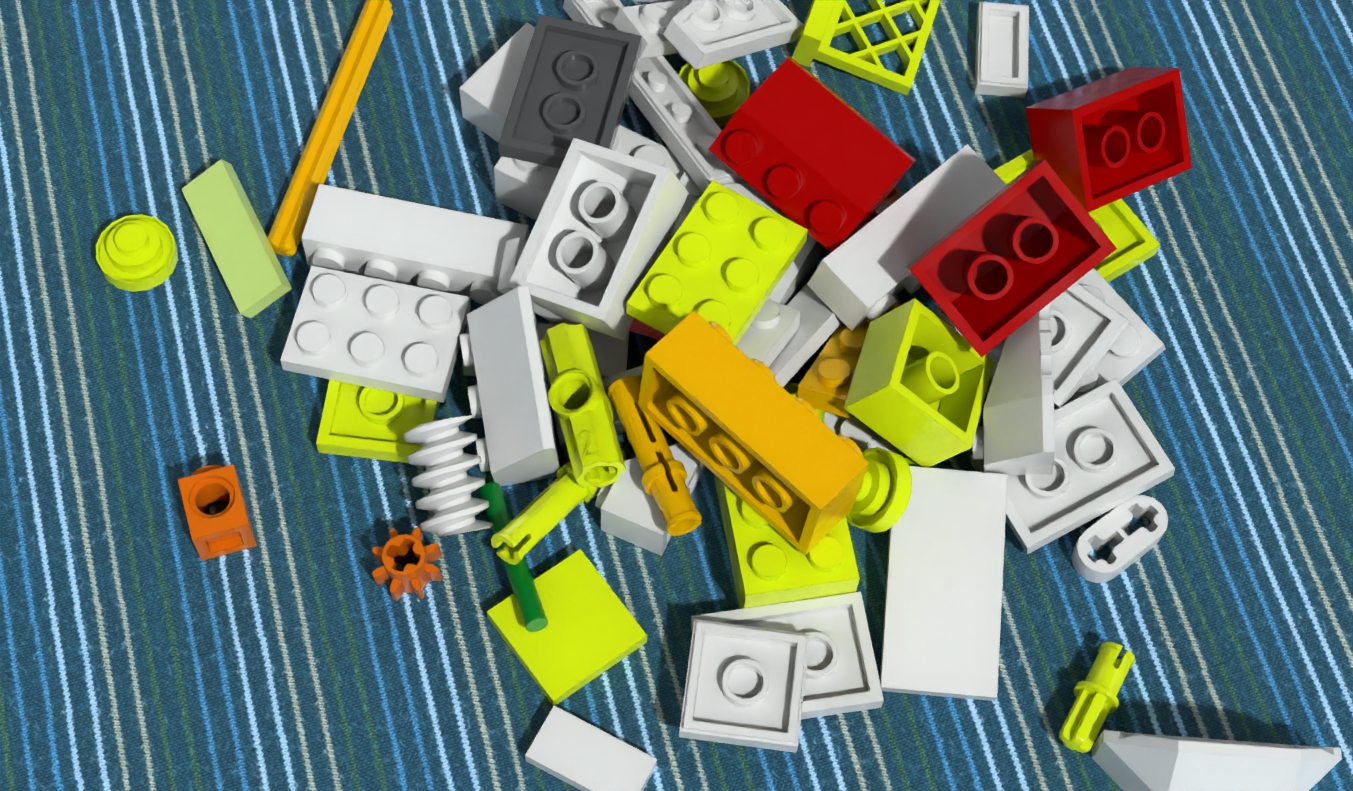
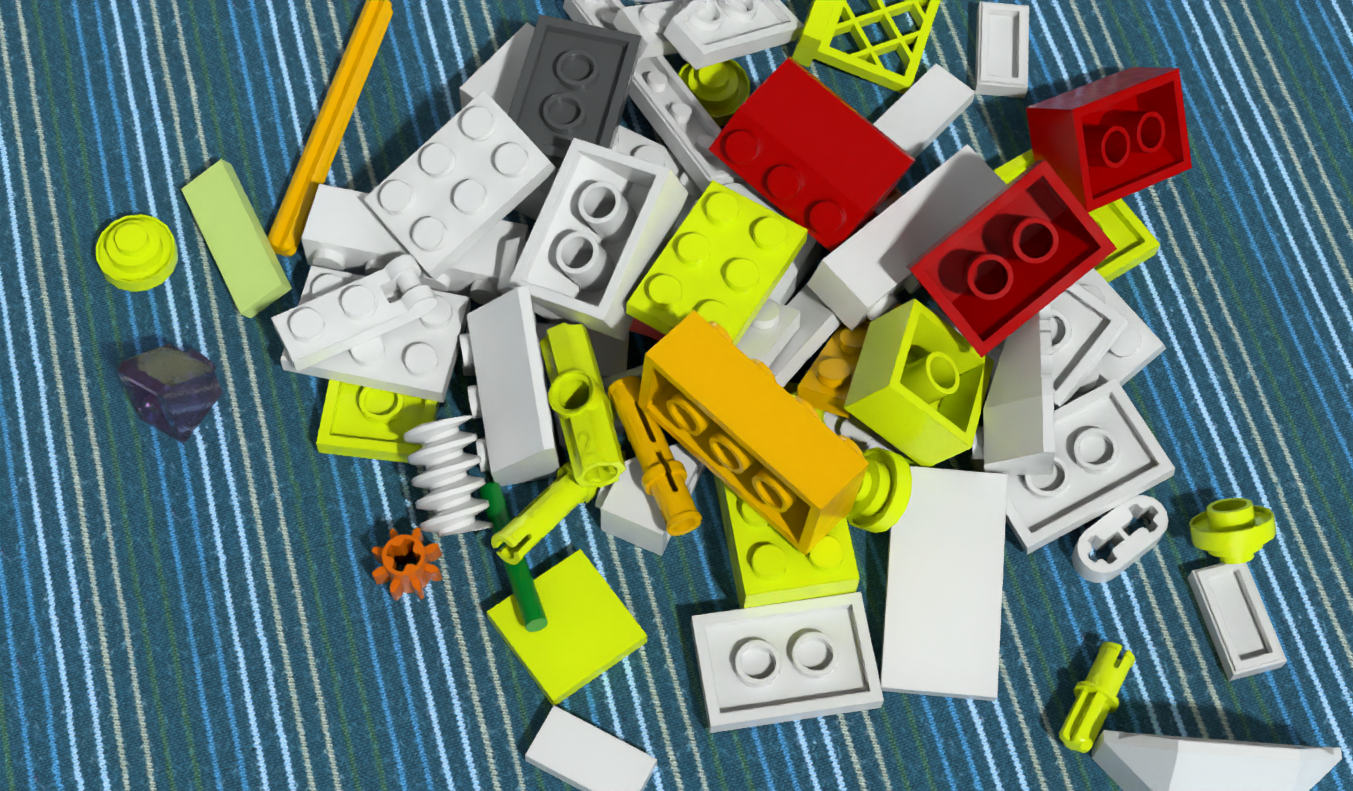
orange brick [177,464,257,561] -> none
white tile [679,619,810,753] -> none
none -> slope [117,343,223,444]
none -> white plate [271,254,438,372]
none -> white plate [364,90,557,280]
none -> white tile [873,63,975,159]
none -> white tile [1187,562,1287,681]
none -> neon yellow plate [1189,498,1277,564]

